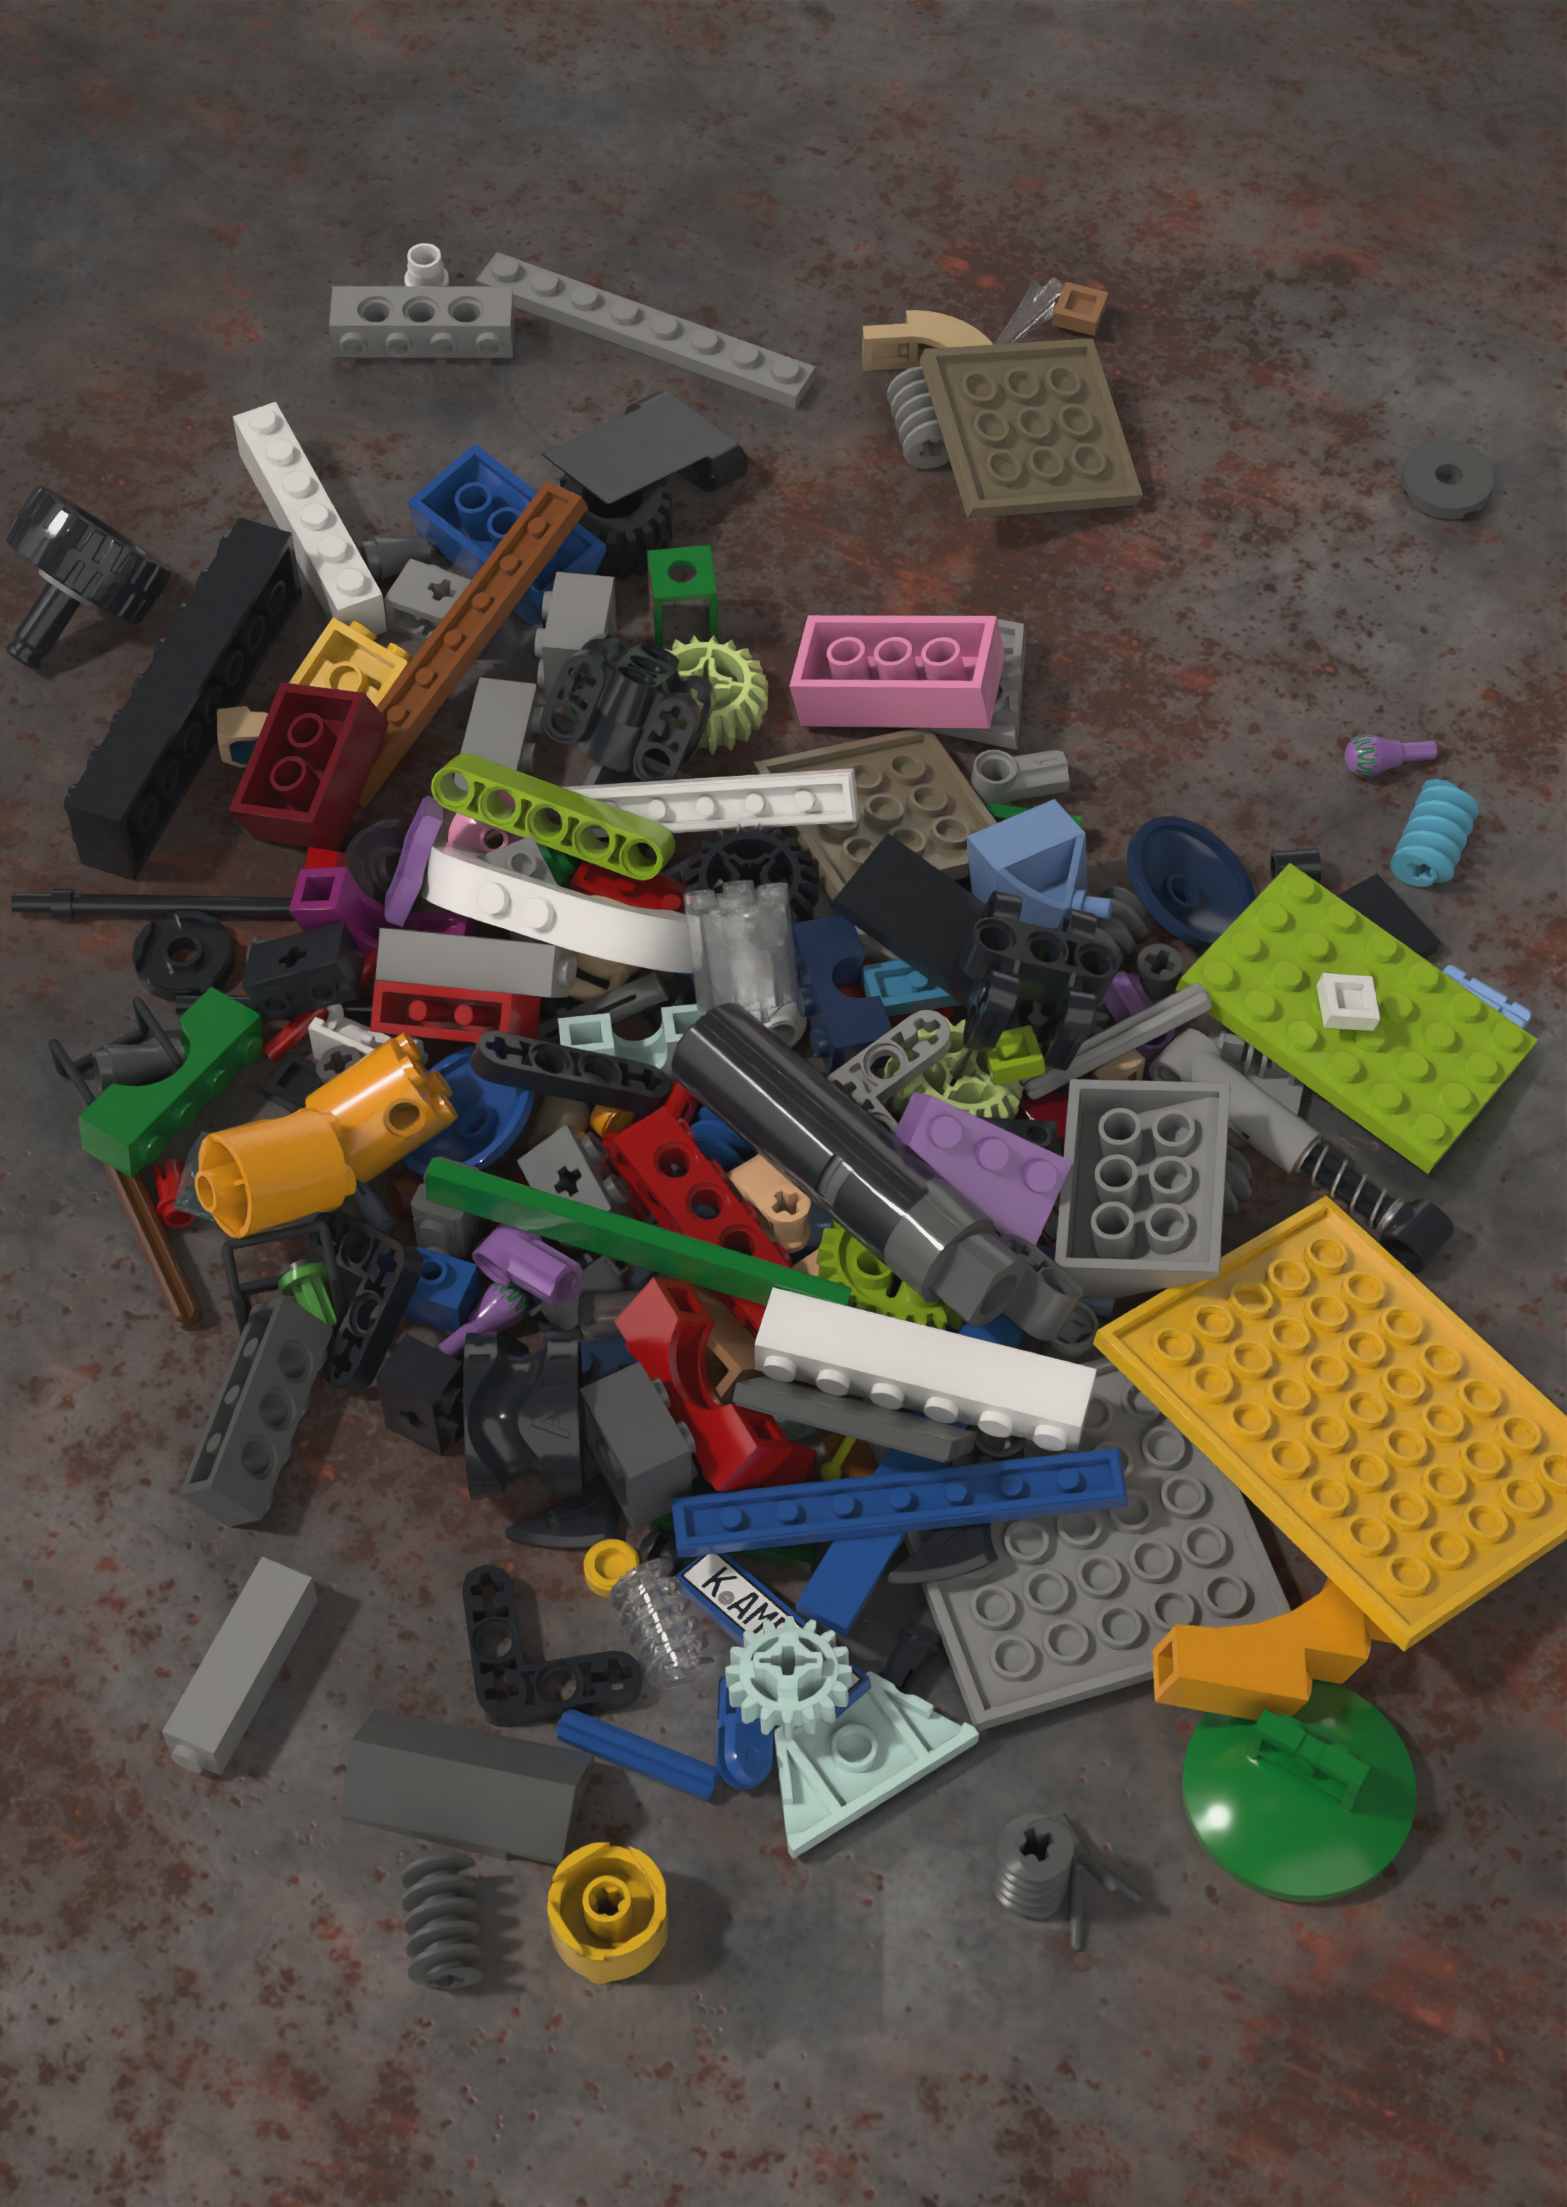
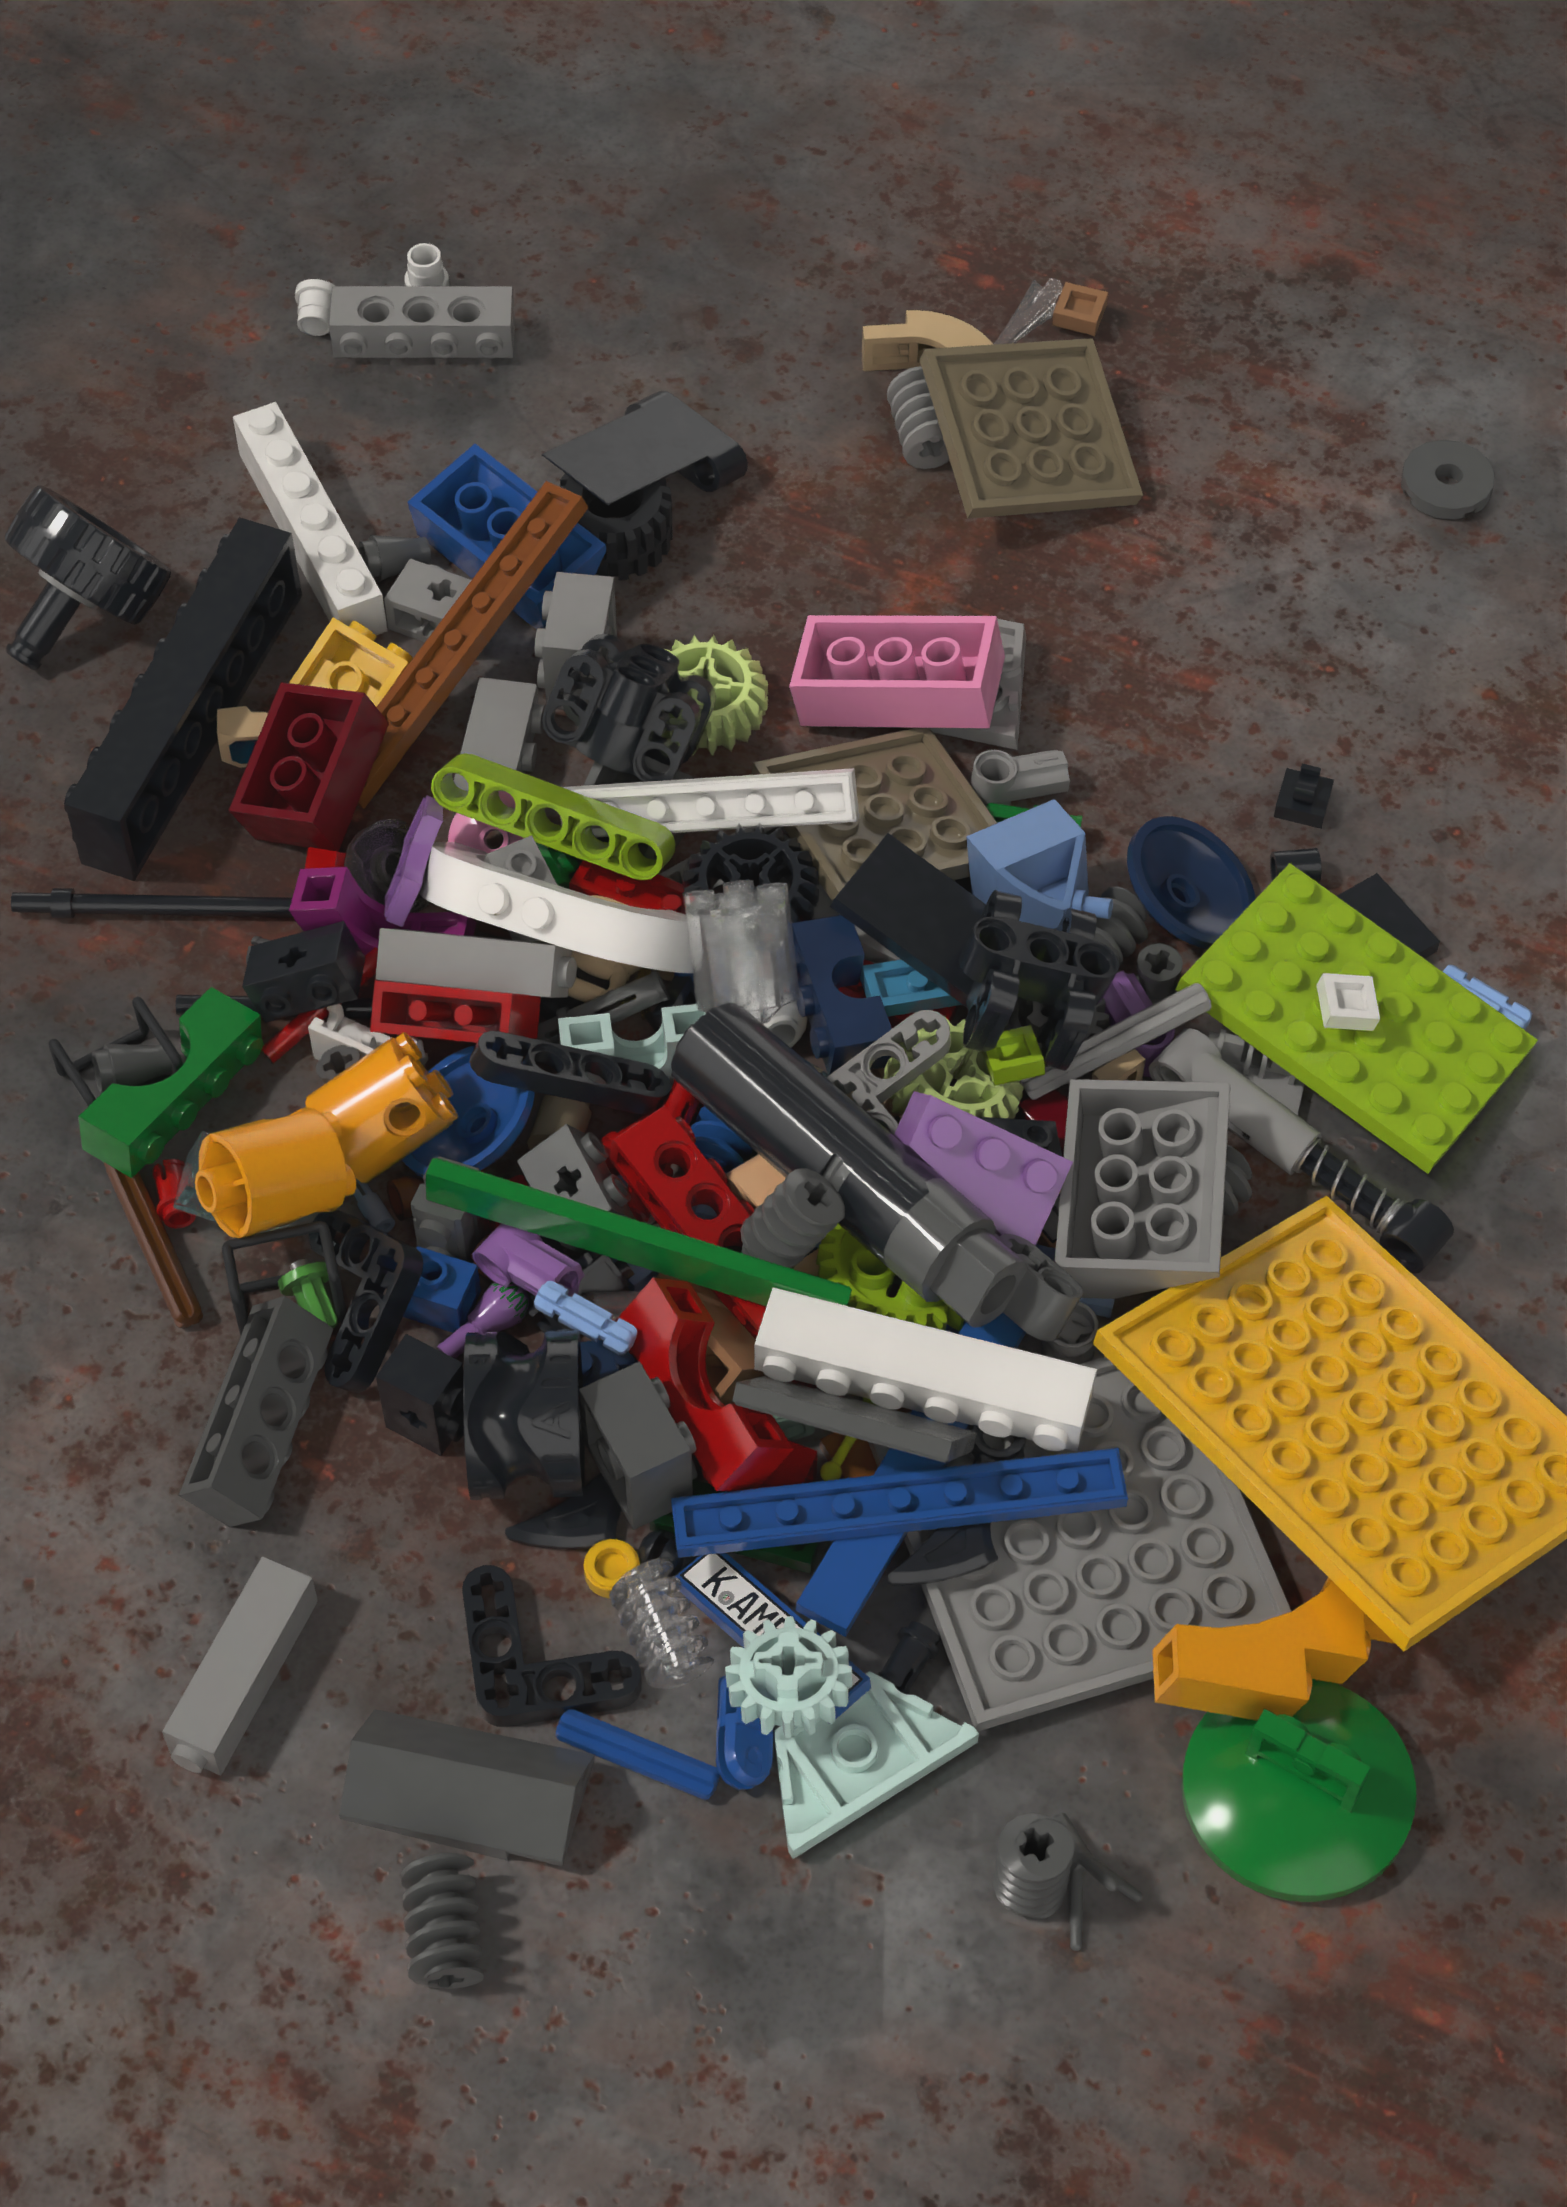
black tile [132,910,235,1002] -> none
black tile [262,1051,325,1113] -> none
light grey plate [476,252,816,409] -> none
yellow brick [547,1842,668,1984] -> none
light orange tile [589,1105,637,1138] -> none
green piece [647,545,718,648] -> none
medium lavender piece [1344,734,1437,778] -> none
medium azure piece [1390,779,1480,888] -> none
none -> white piece [295,279,335,336]
none -> light blue axle [534,1281,638,1355]
none -> dark grey piece [740,1168,845,1269]
none -> black tile [1274,763,1334,829]

